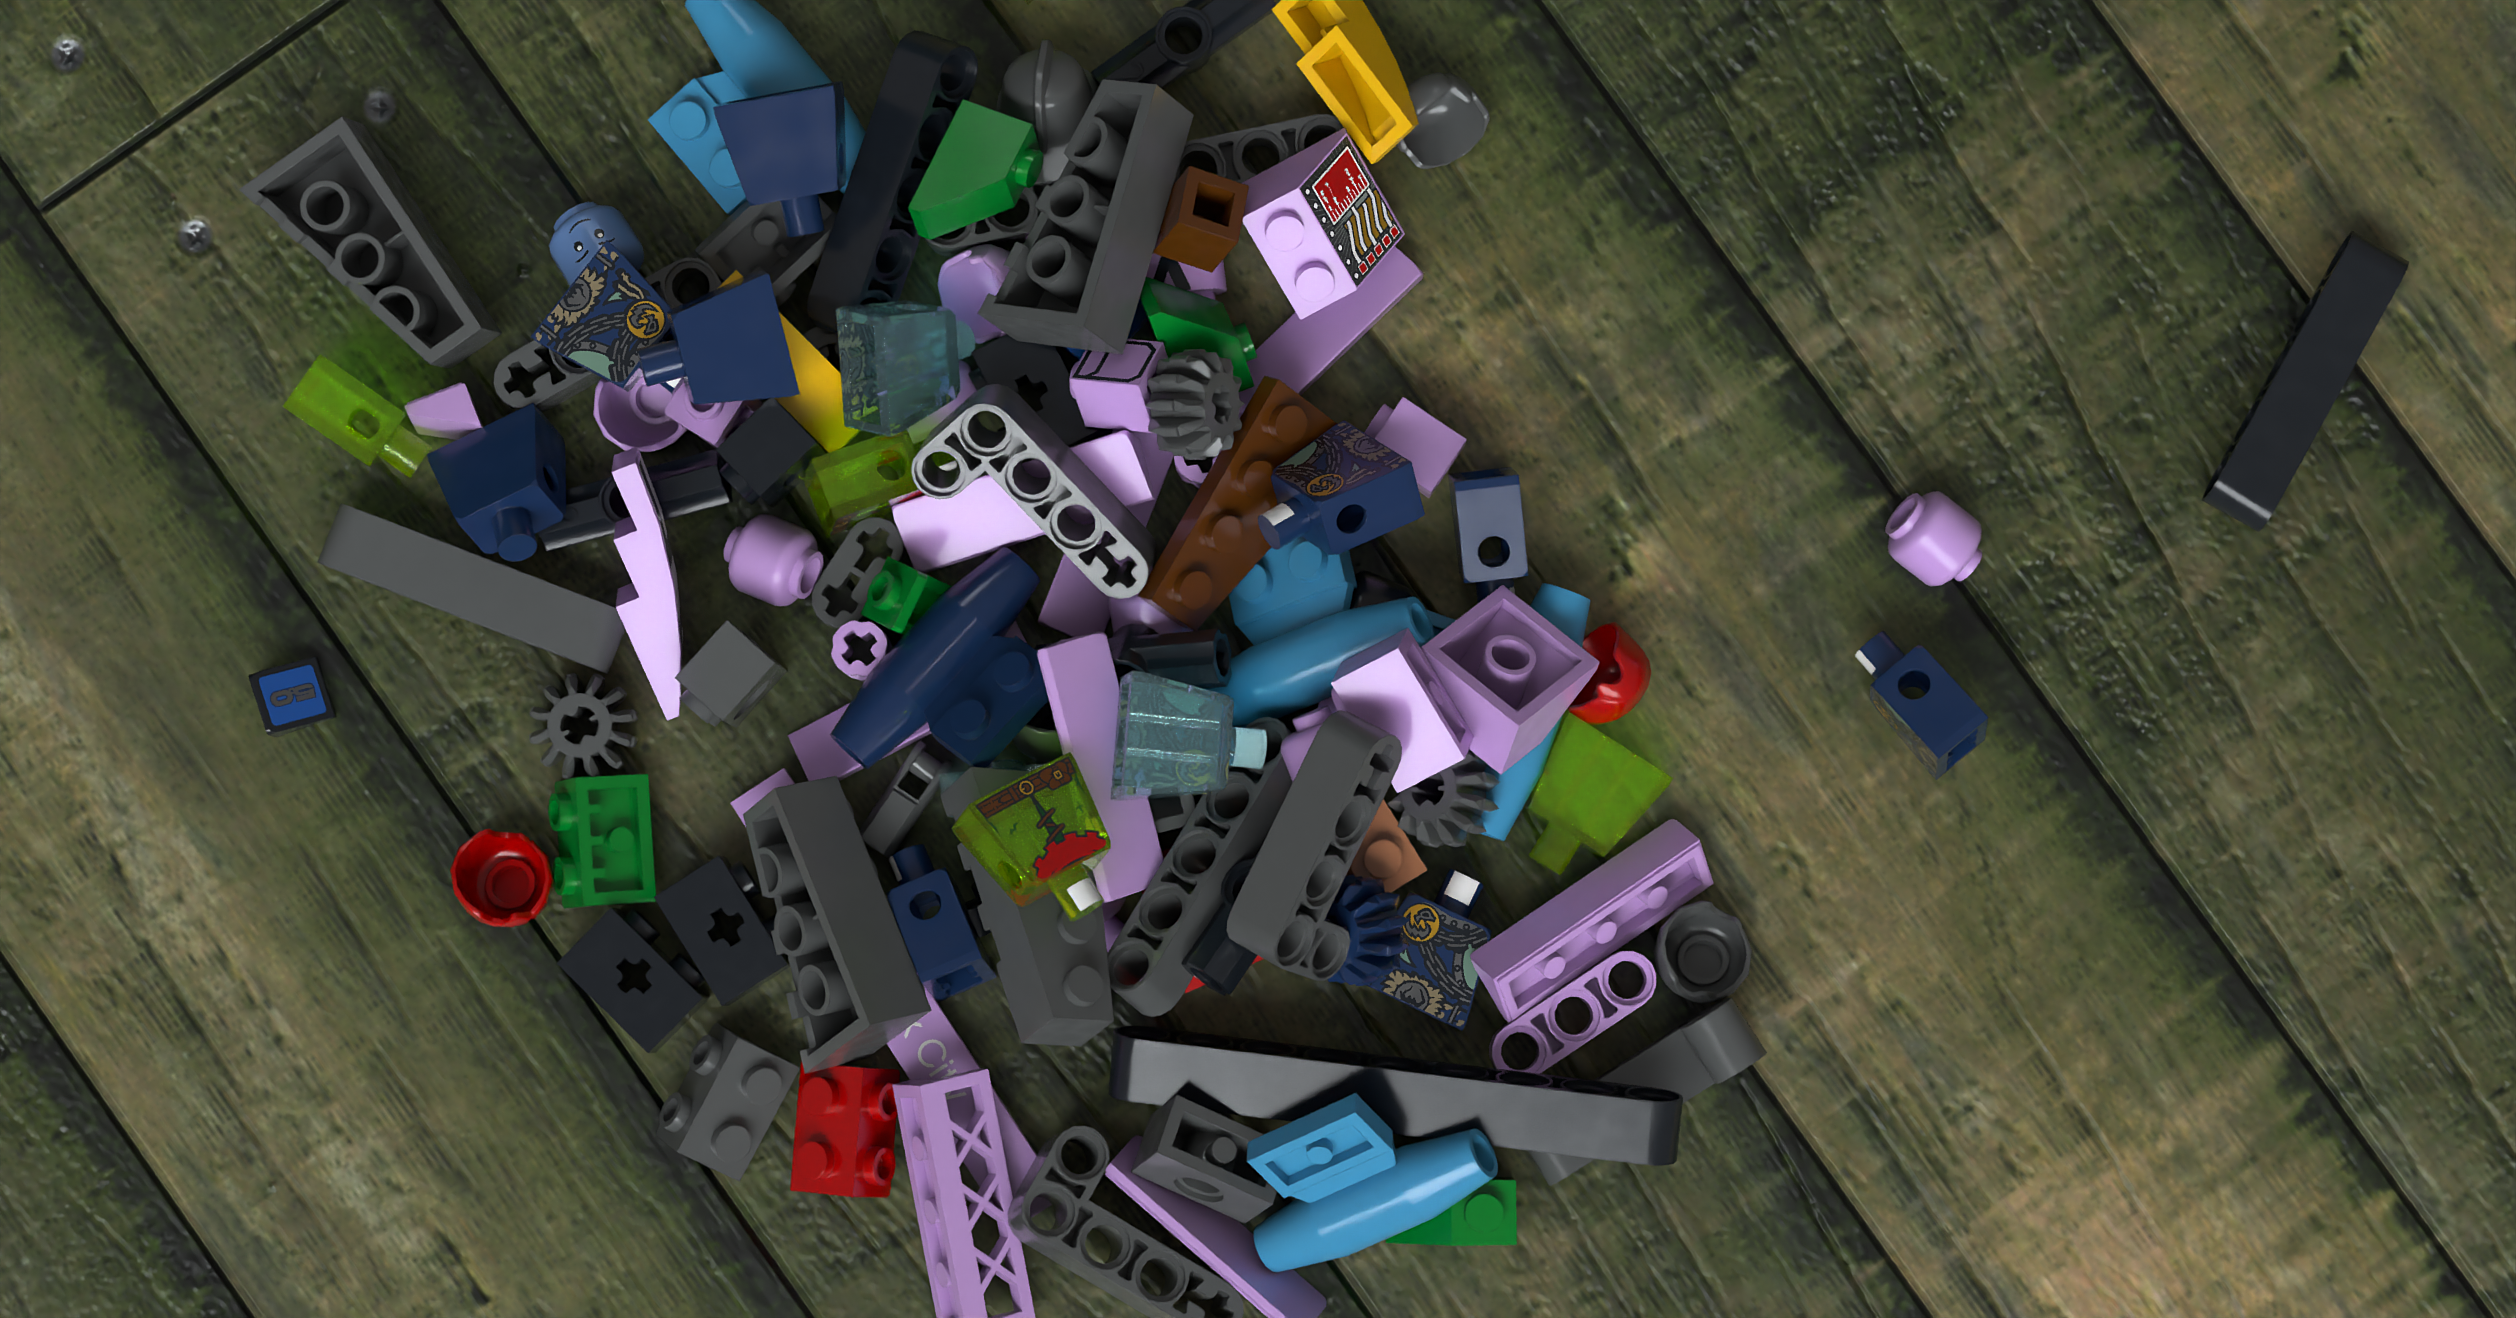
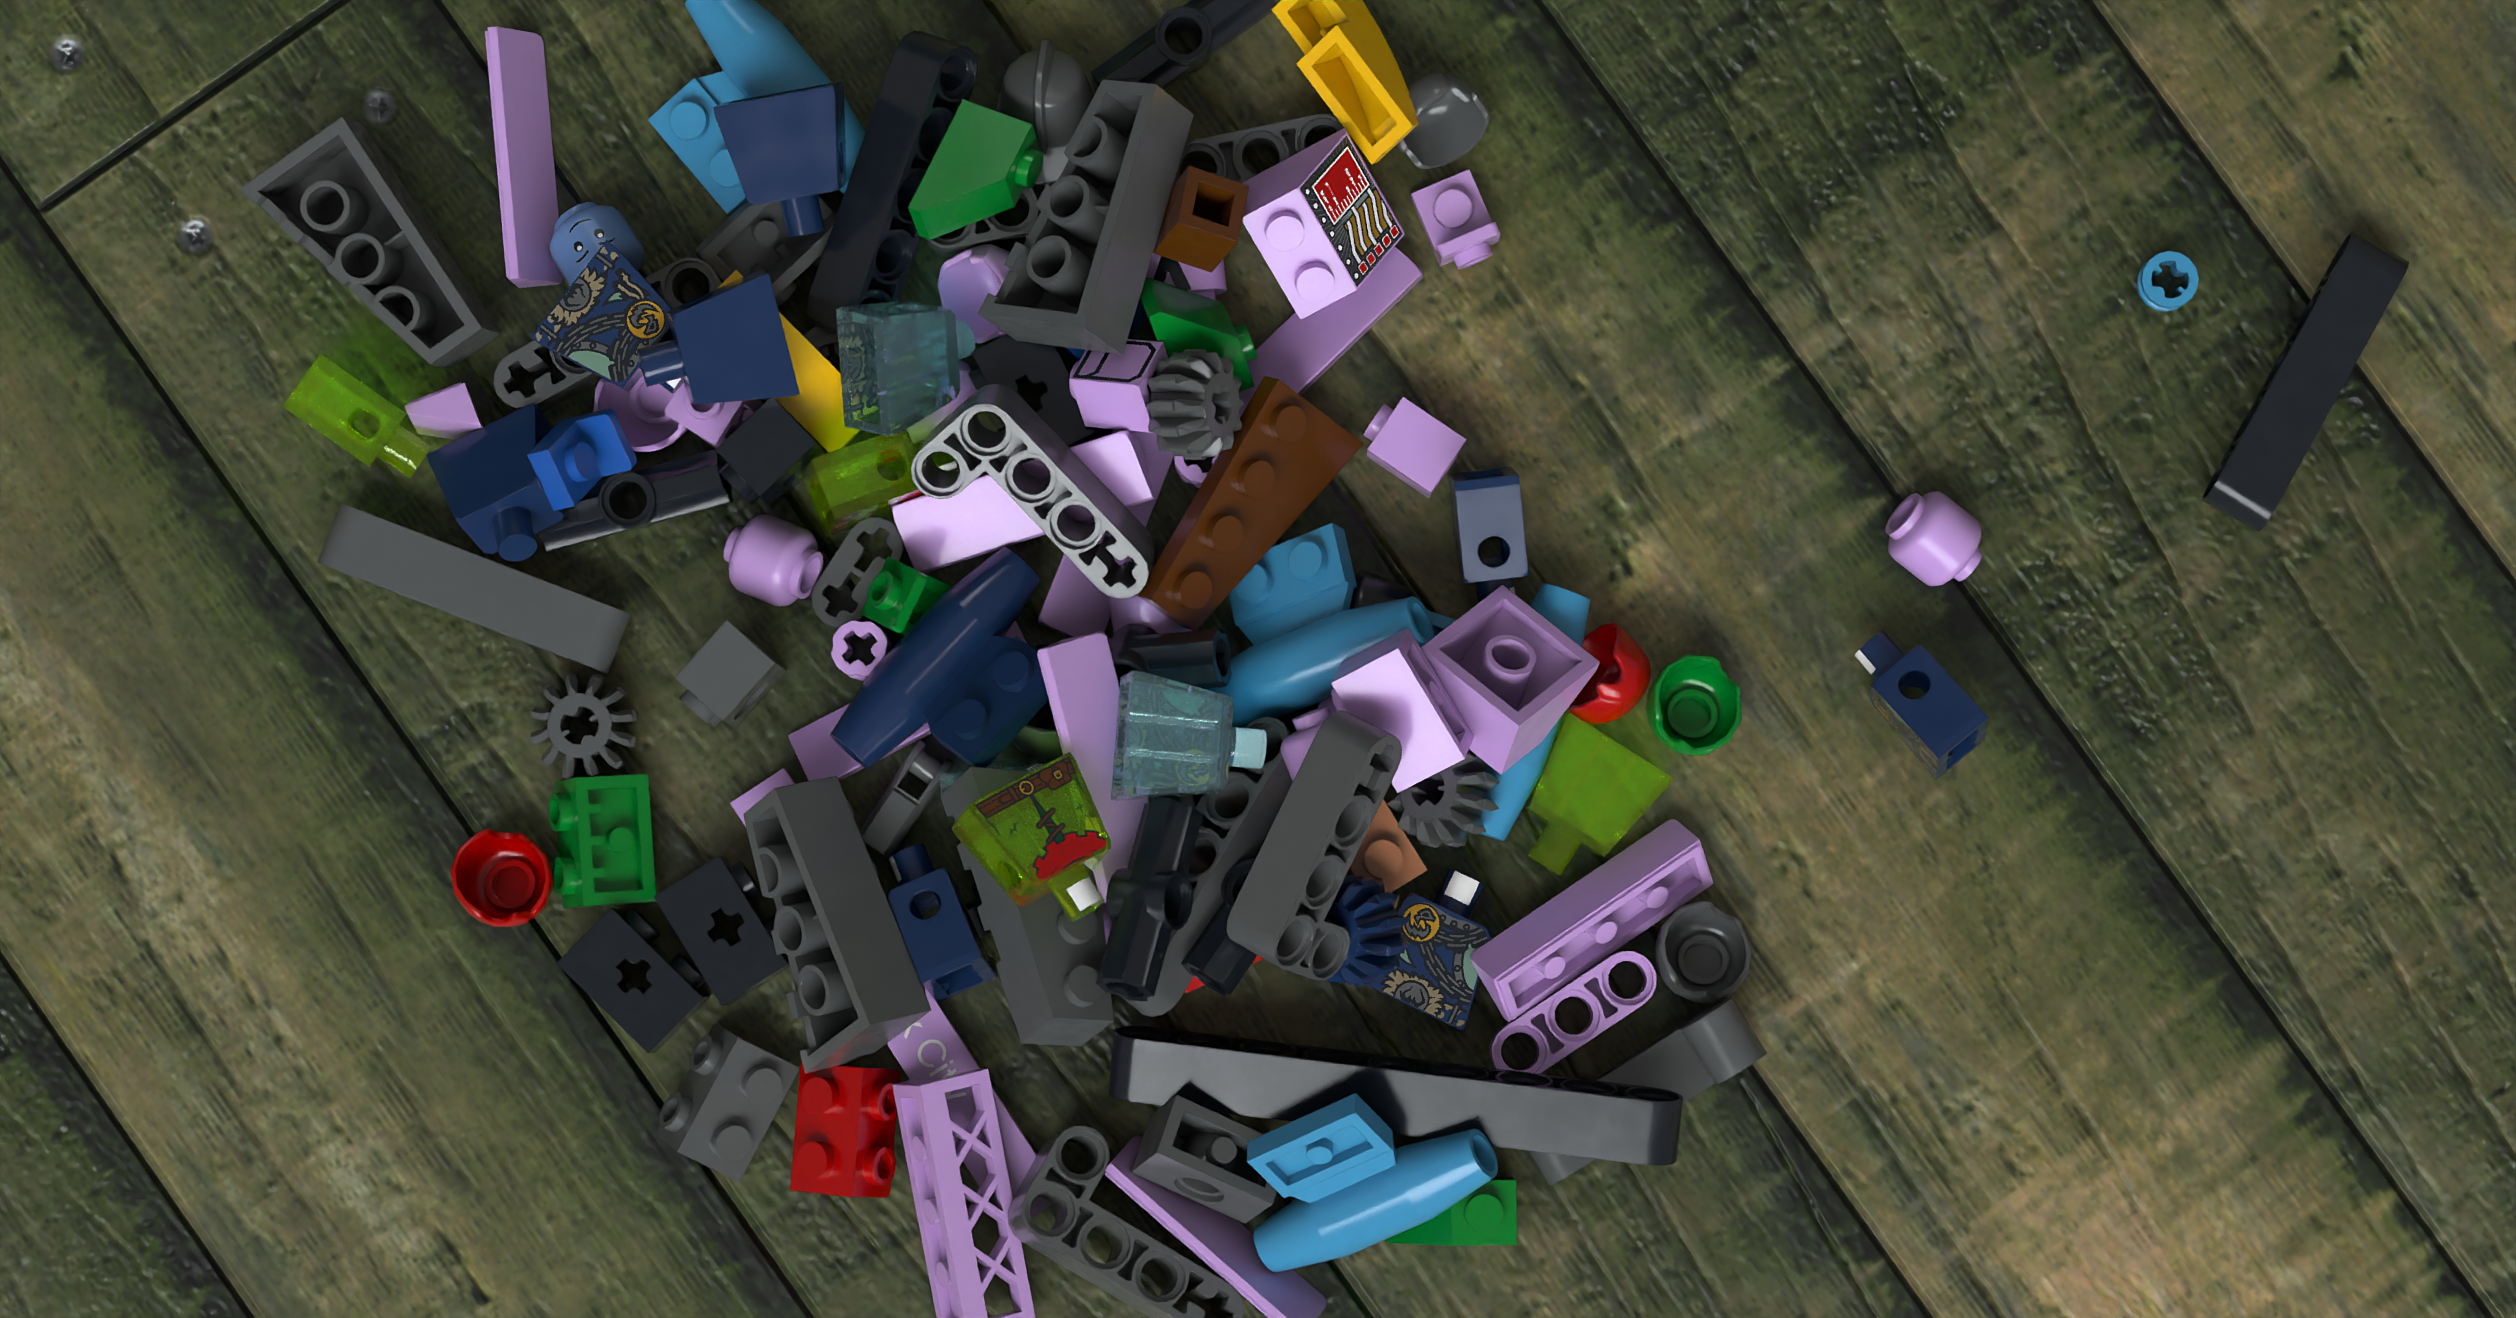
slope [248,656,337,737] -> none
slope [611,446,683,720] -> none
dark blue torso [1258,420,1425,555] -> none
none -> lavender slope [485,26,564,288]
none -> blue bracket [527,409,637,511]
none -> black piece [1096,797,1203,1001]
none -> lavender bracket [1410,169,1501,269]
none -> green hair [1645,654,1742,757]
none -> dark azure bush [2136,251,2199,312]

